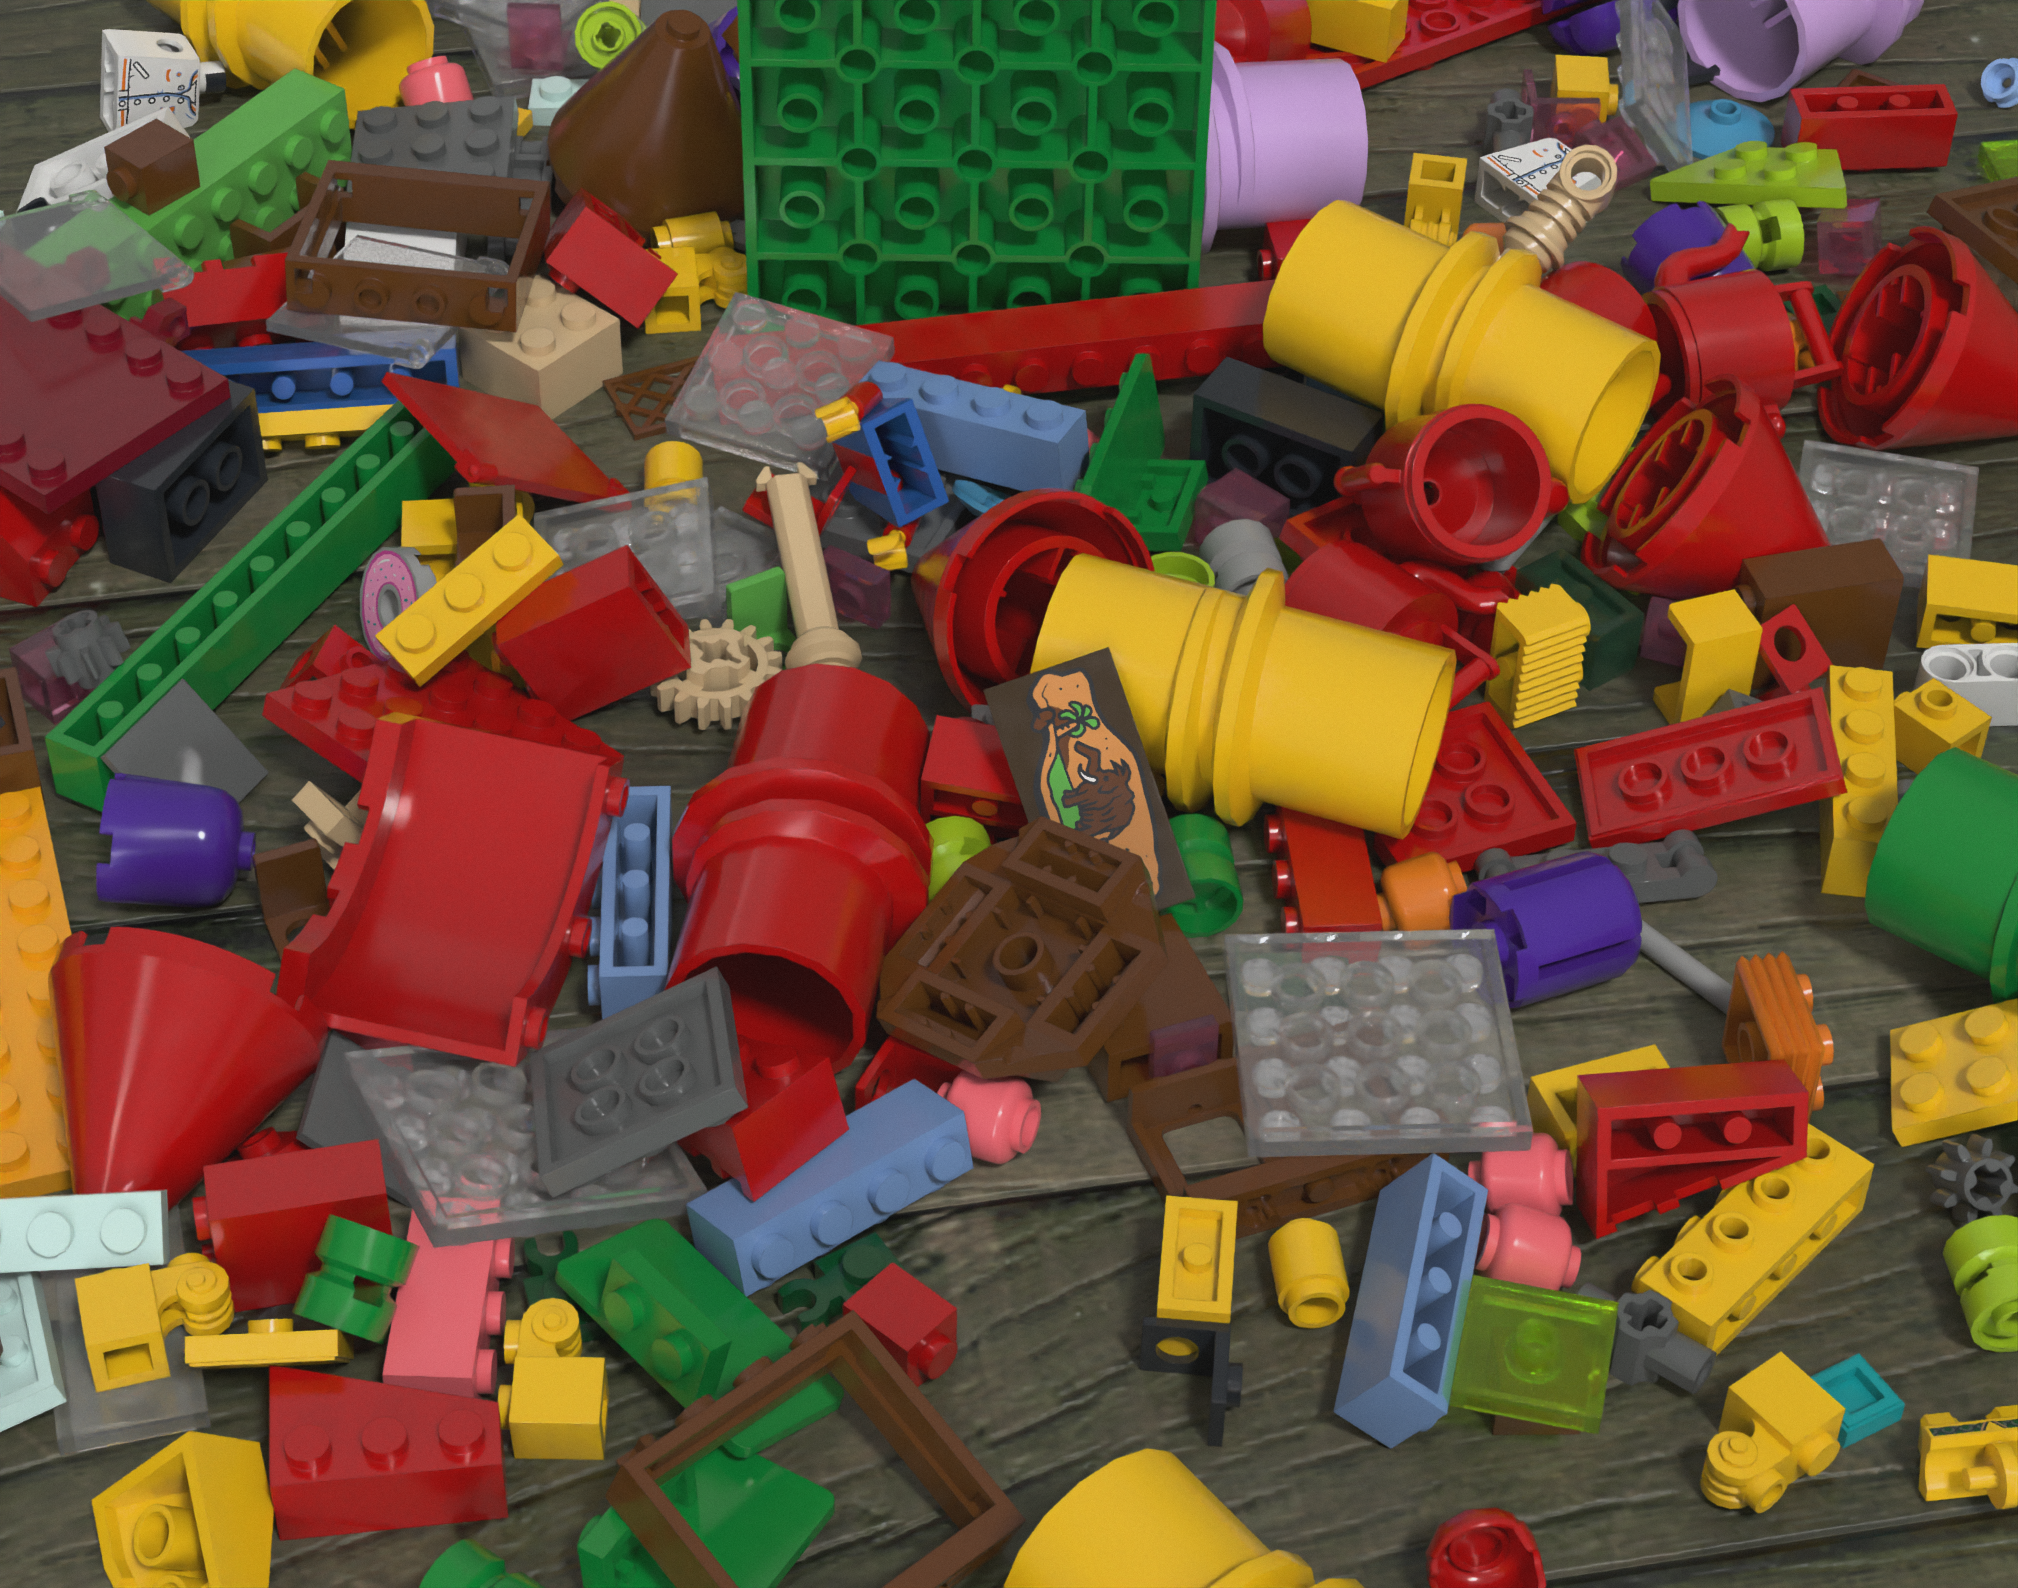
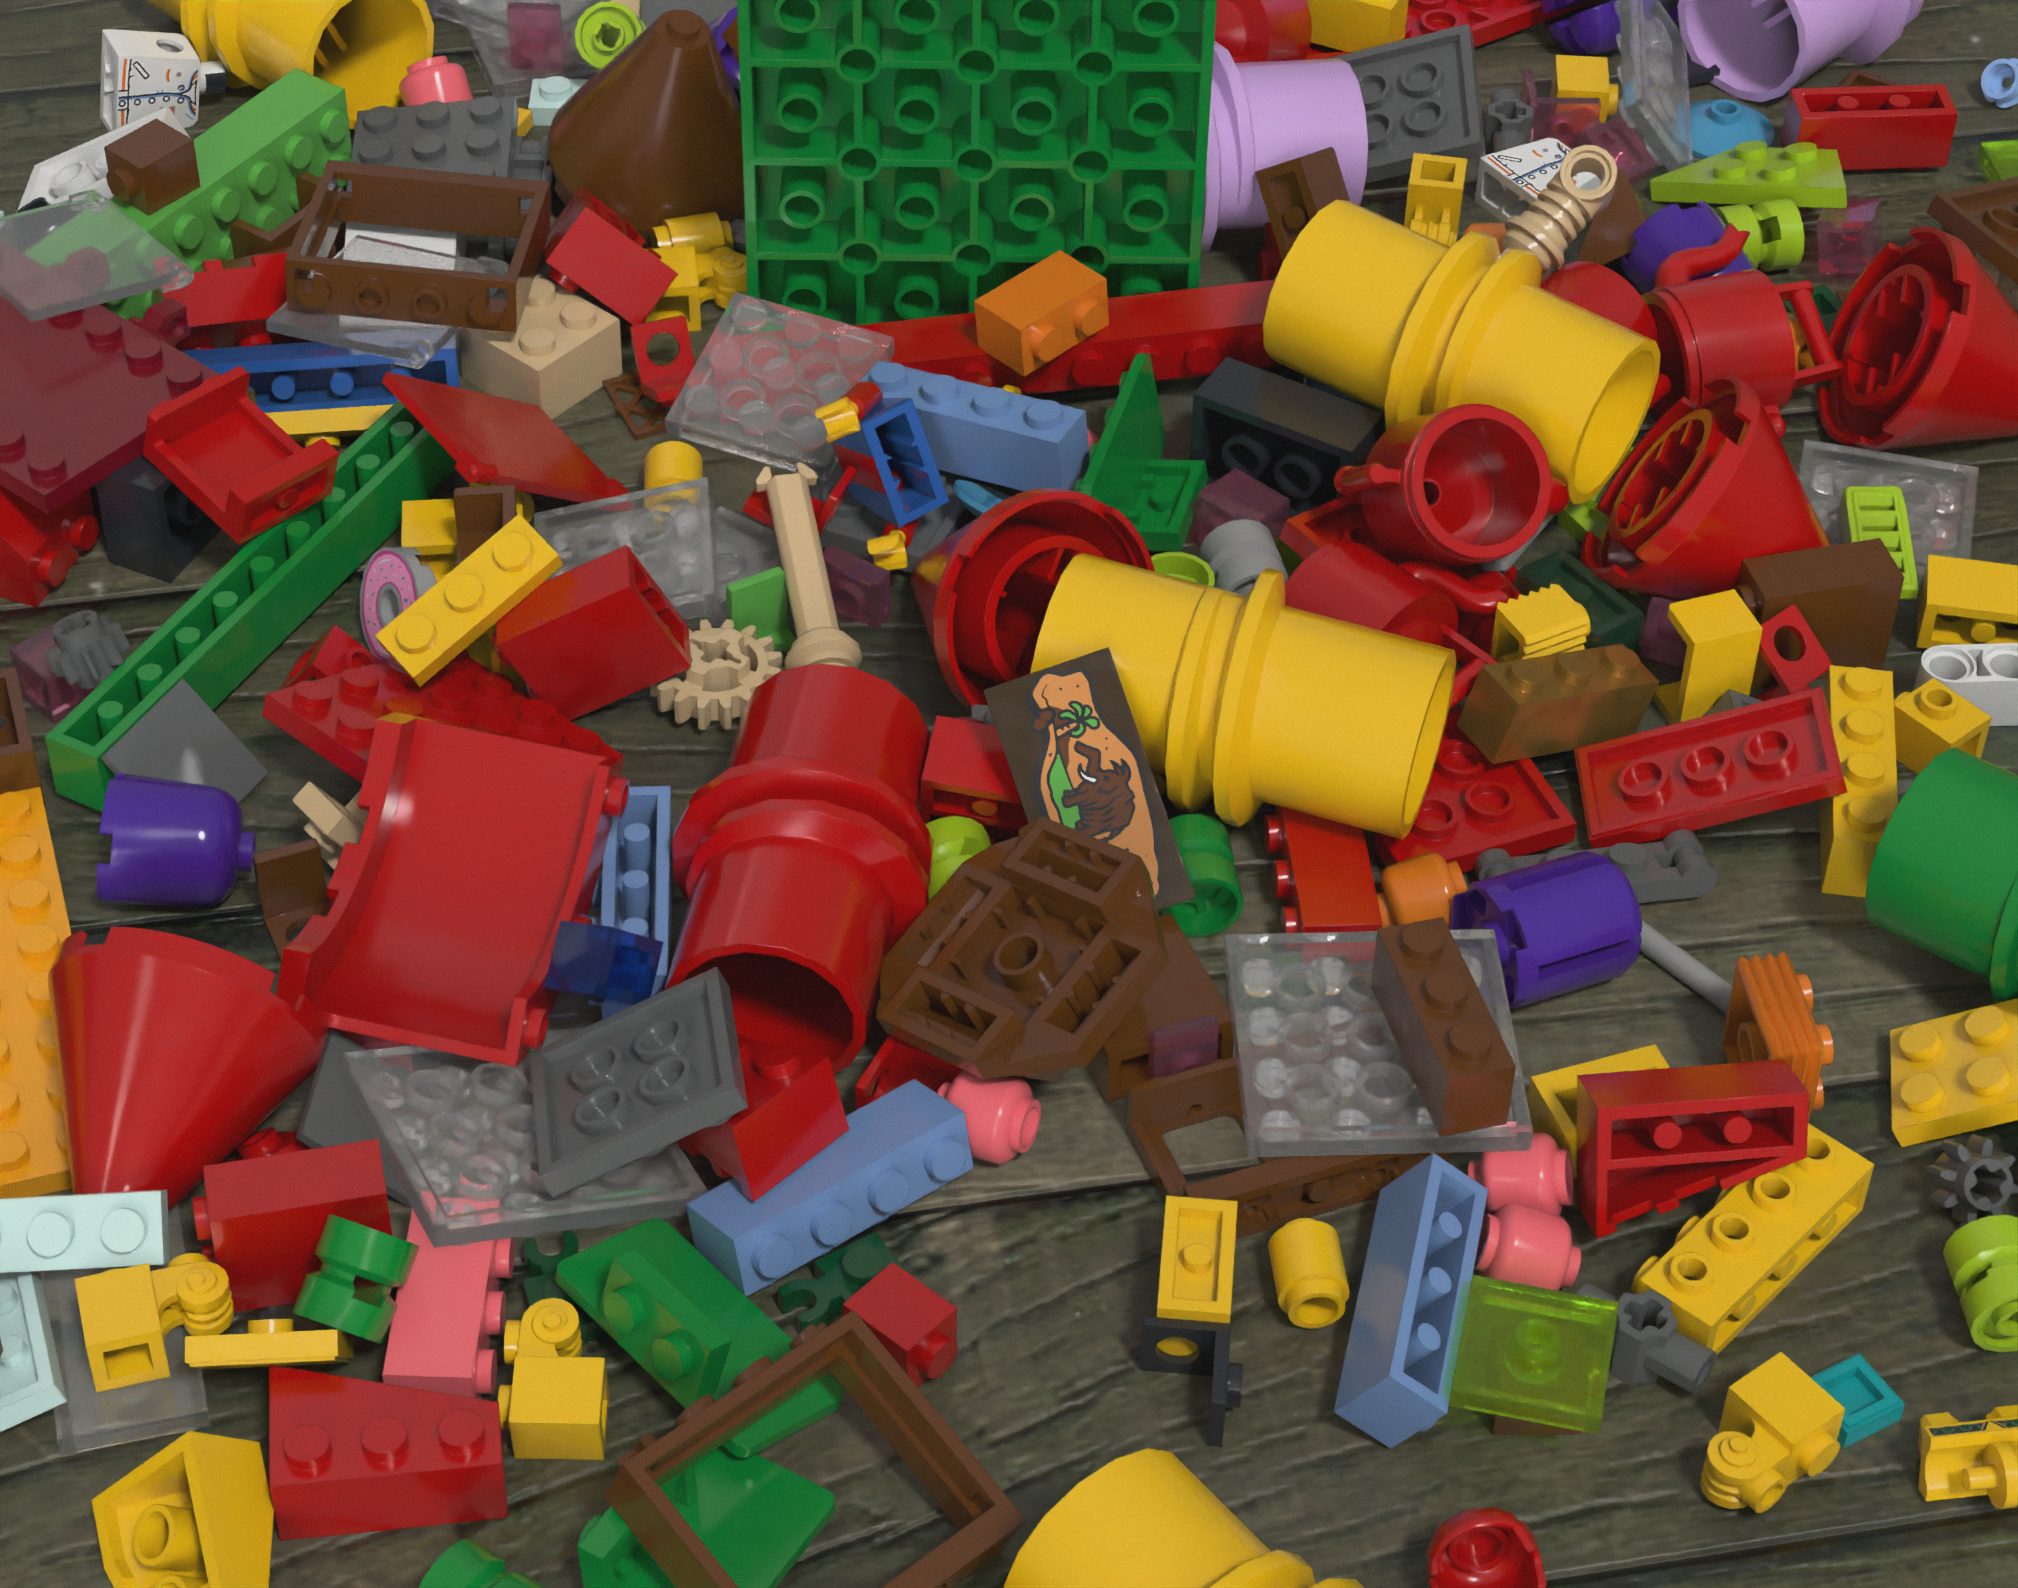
none -> red panel [143,366,339,545]
none -> clear blue brick [545,920,664,1007]
none -> red bracket [629,315,713,407]
none -> orange brick [974,250,1109,376]
none -> reddish brown panel [1255,147,1350,262]
none -> dark grey plate [1327,24,1486,184]
none -> reddish brown brick [1371,917,1516,1137]
none -> pearl gold brick [1456,644,1659,764]
none -> reddish brown slope [1577,168,1648,273]
none -> lime slope [1837,486,1919,599]

